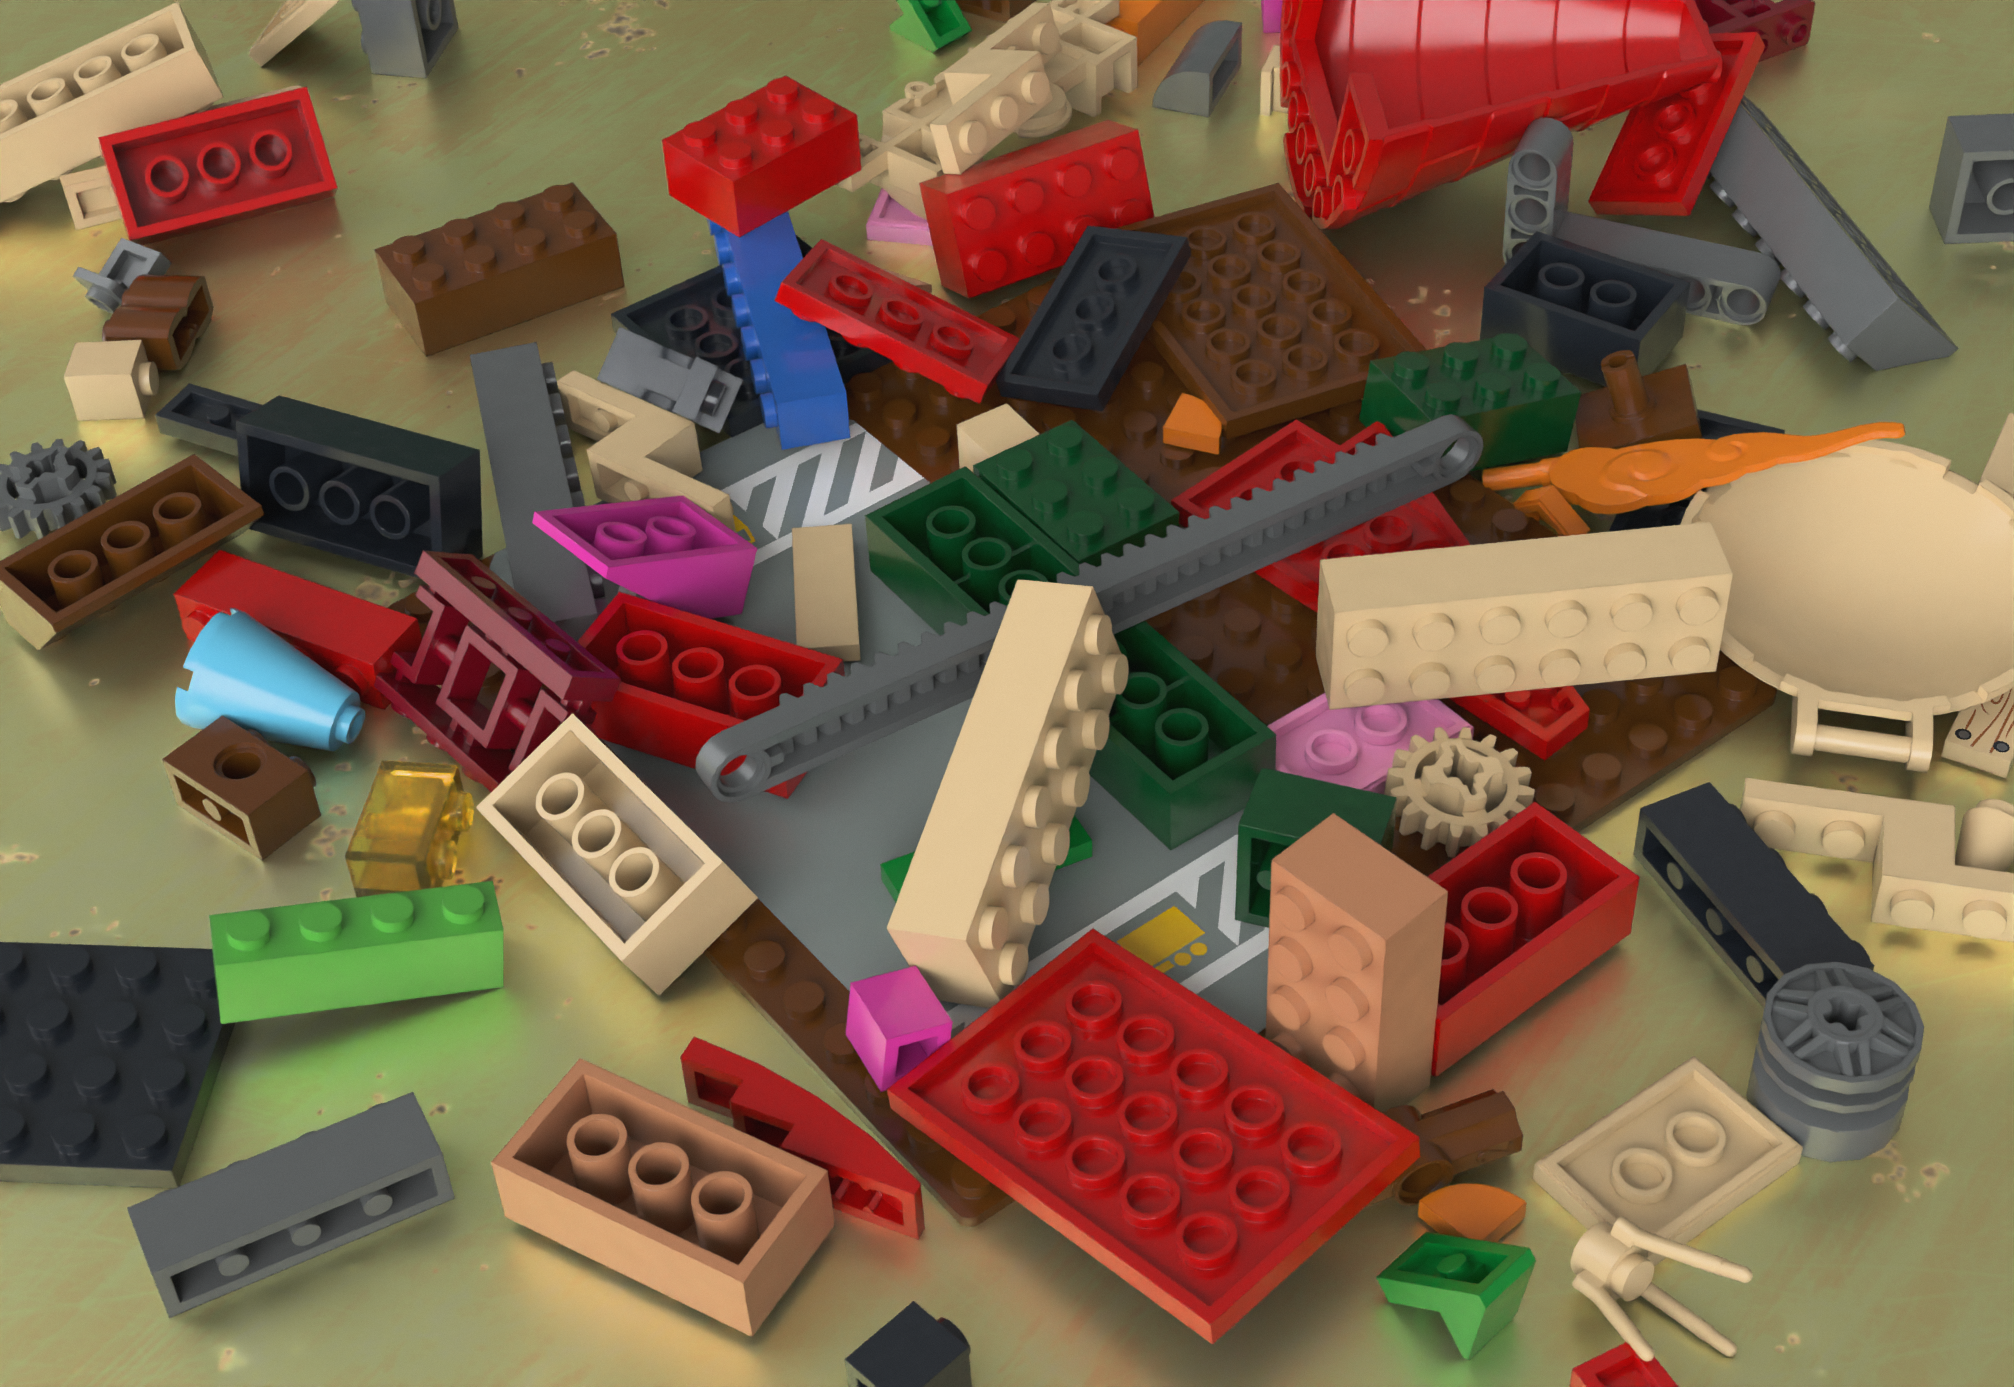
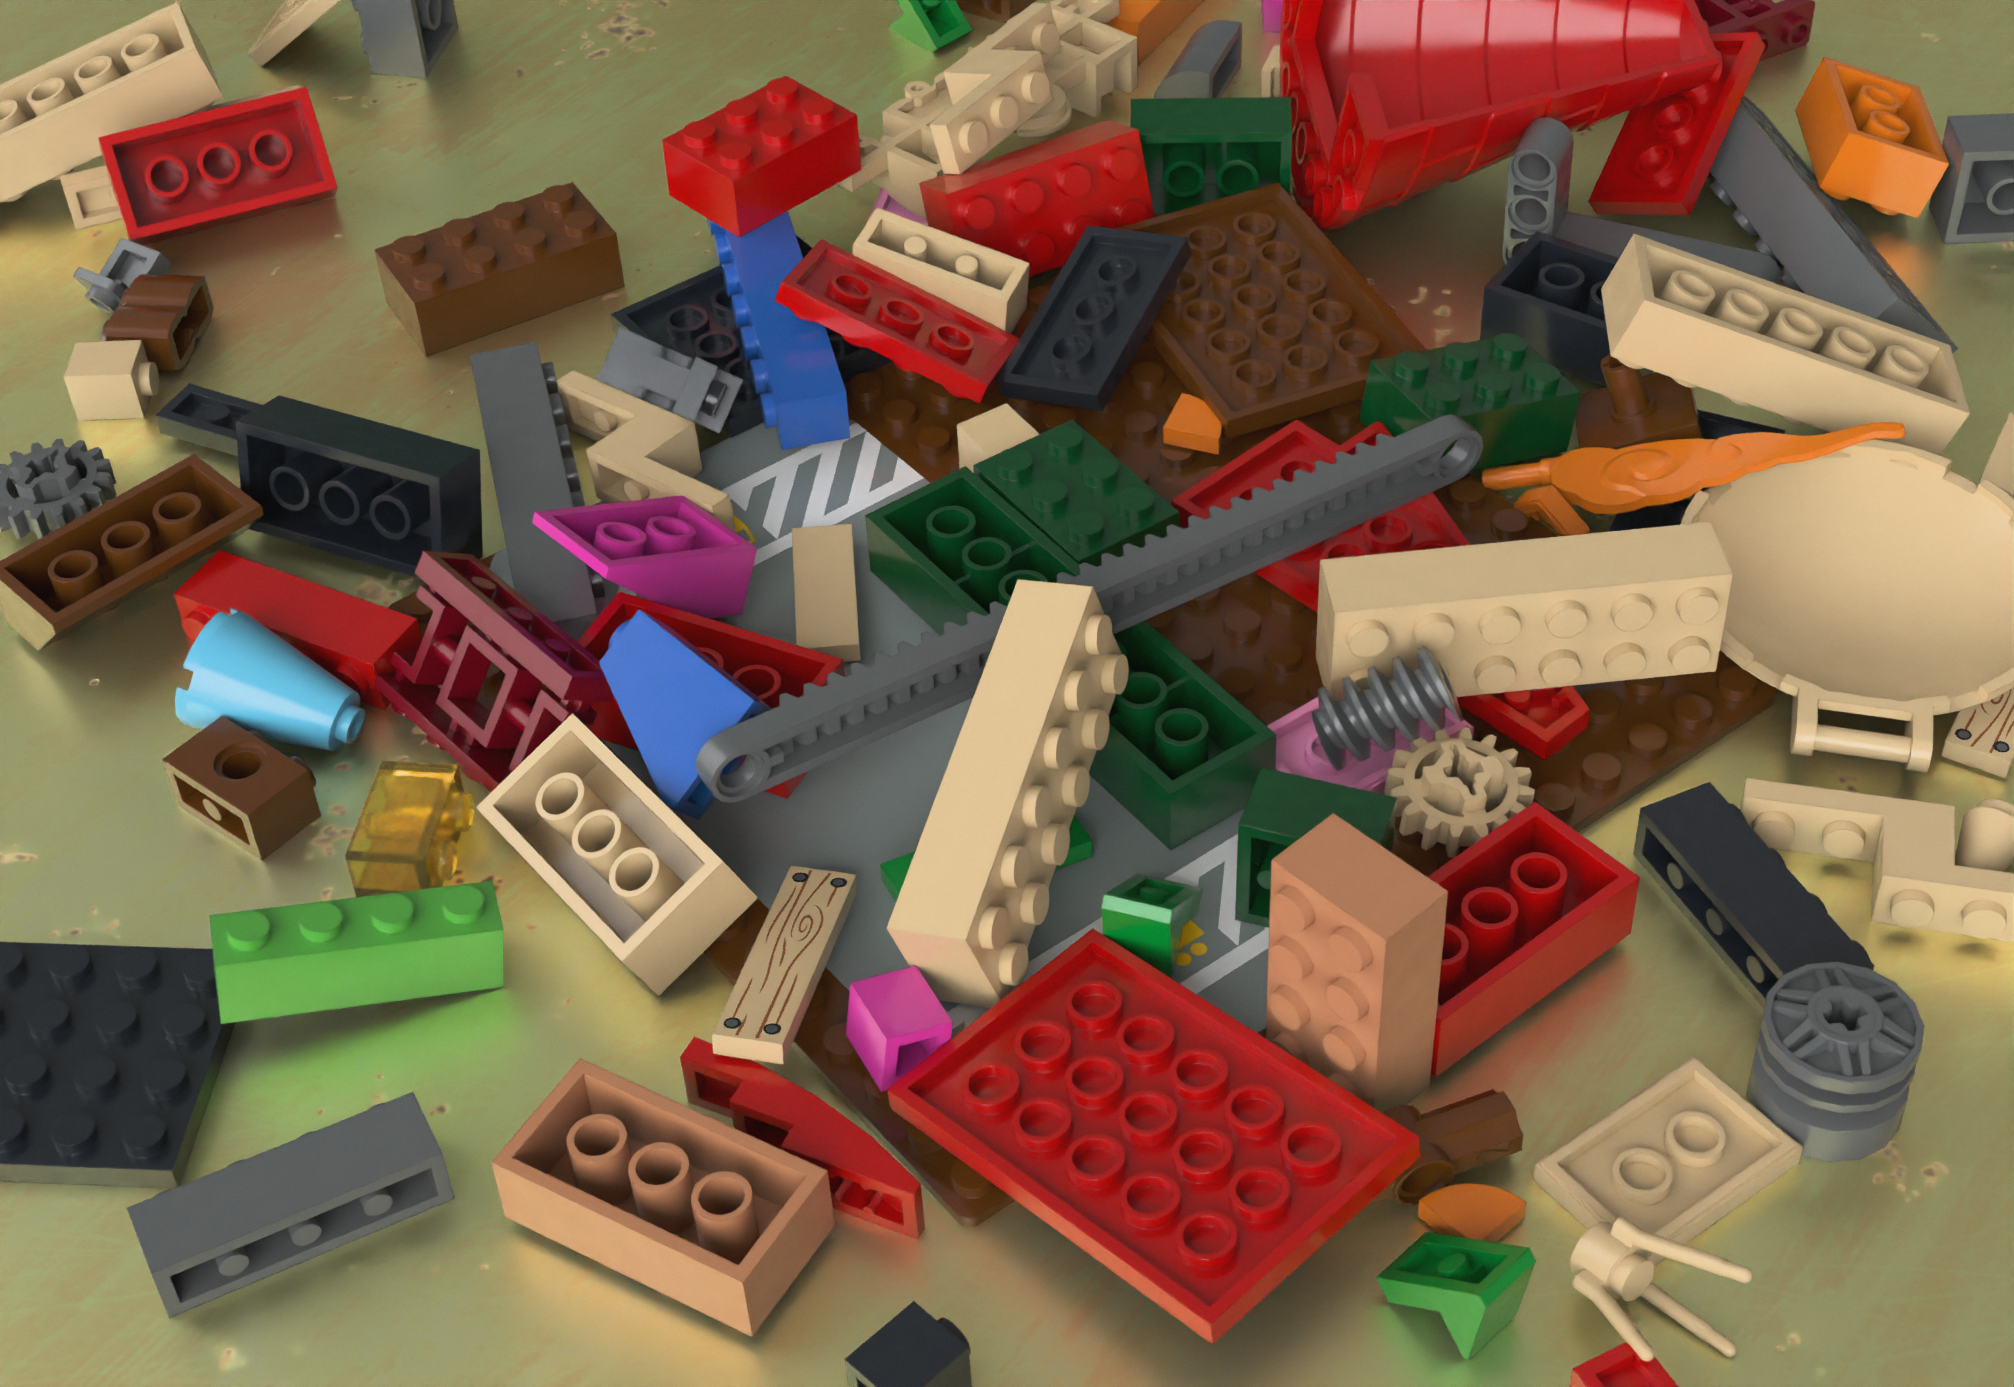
none -> slope [599,609,773,820]
none -> tan tile [712,866,857,1064]
none -> tan brick [852,207,1030,334]
none -> green slope [1101,873,1203,978]
none -> dark green brick [1130,97,1292,217]
none -> dark grey piece [1312,646,1464,771]
none -> tan brick [1601,234,1970,456]
none -> orange brick [1795,57,1949,218]

